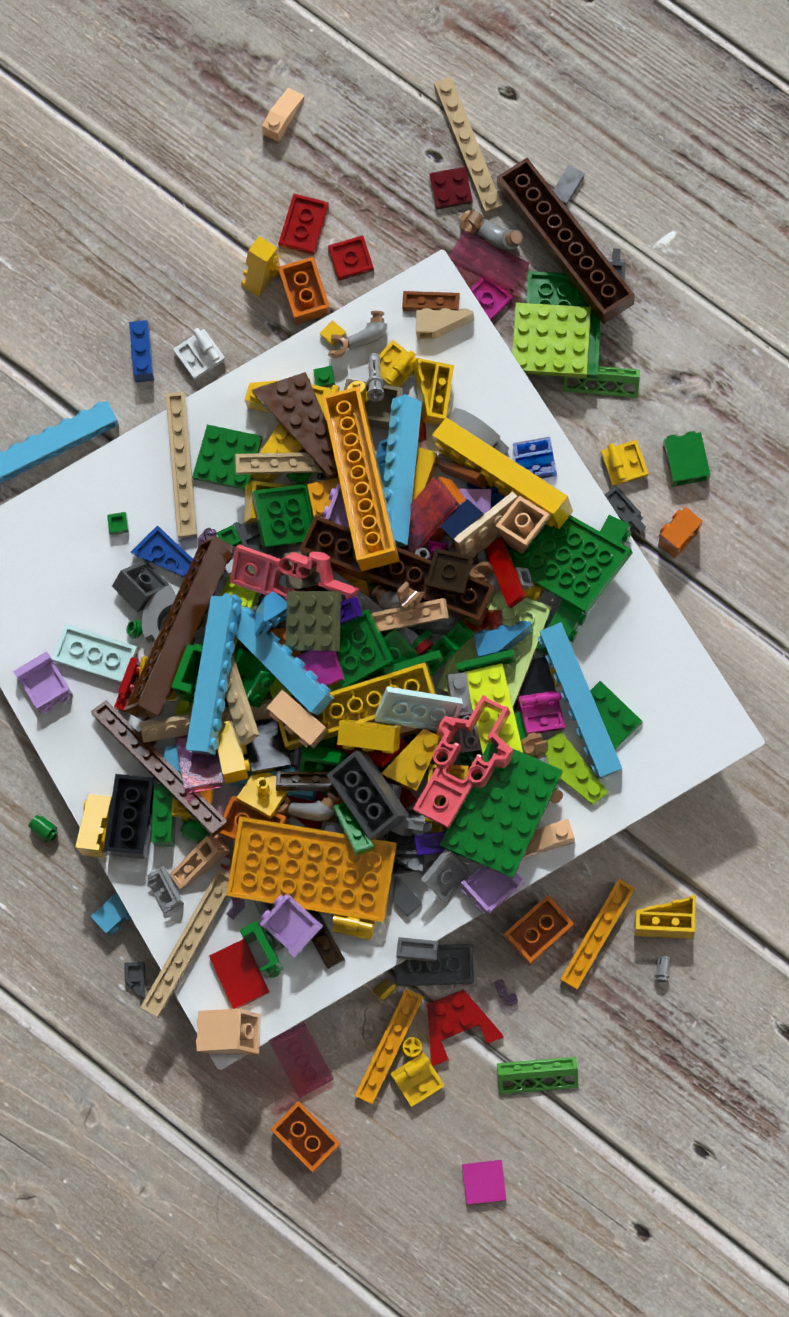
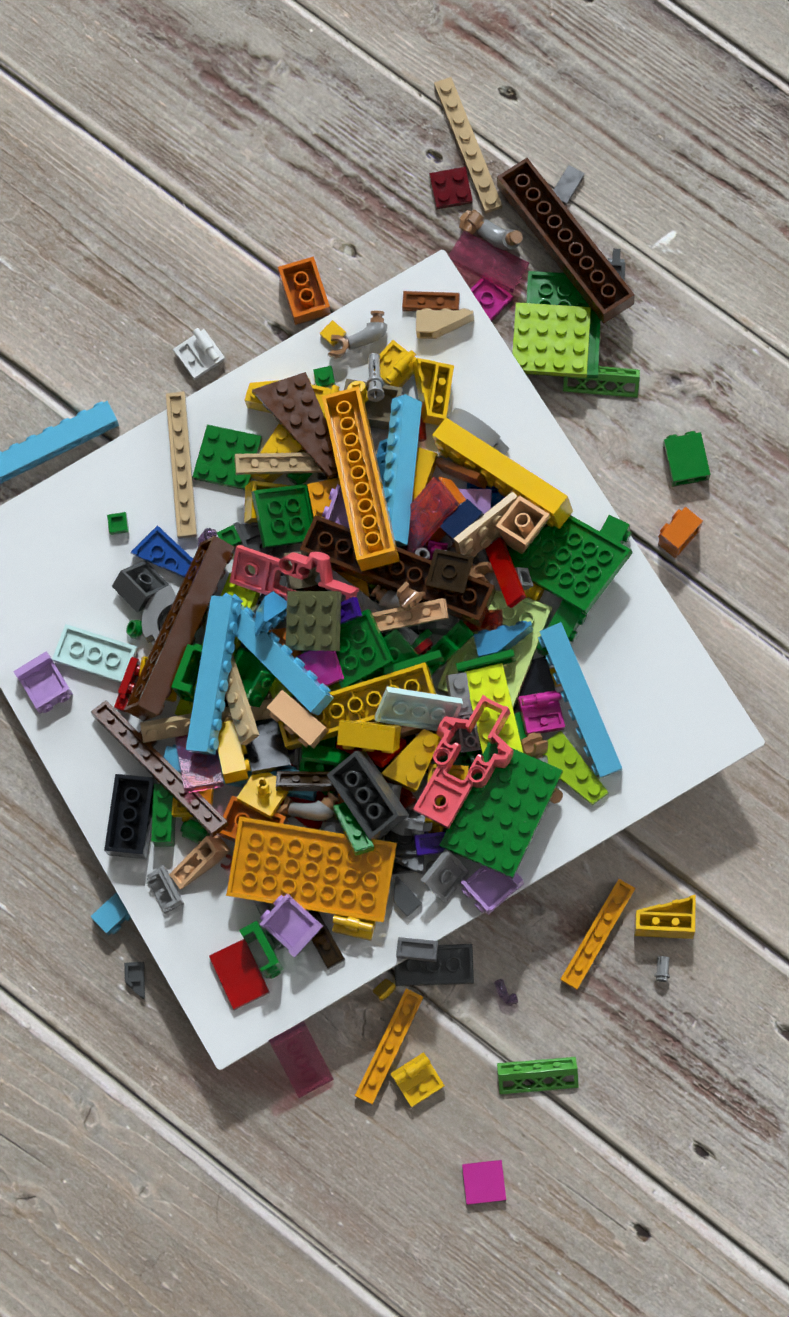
green brick [28,815,58,842] -> none
yellow wedge [75,794,112,858] -> none
blue brick [129,320,154,382] -> none
tan plate [140,869,230,1018] -> none
light nougat slope [196,1008,261,1054] -> none
clear purple arm [226,896,245,920] -> none
yellow wedge [241,236,280,297] -> none
light nougat slope [262,88,305,142] -> none
orange brick [270,1101,341,1173] -> none
red tile [278,193,329,255] -> none
red tile [328,235,374,281] -> none
yellow wheel [403,1037,422,1058] -> none
red wing [427,989,504,1067] -> none
orange brick [503,895,574,966] -> none
clear blue slope [512,437,557,479] -> none
light nougat slope [523,819,575,858] -> none
green wing [590,681,643,749] -> none
yellow plate [601,440,649,487] -> none
dark grey hinge [605,486,646,534] -> none

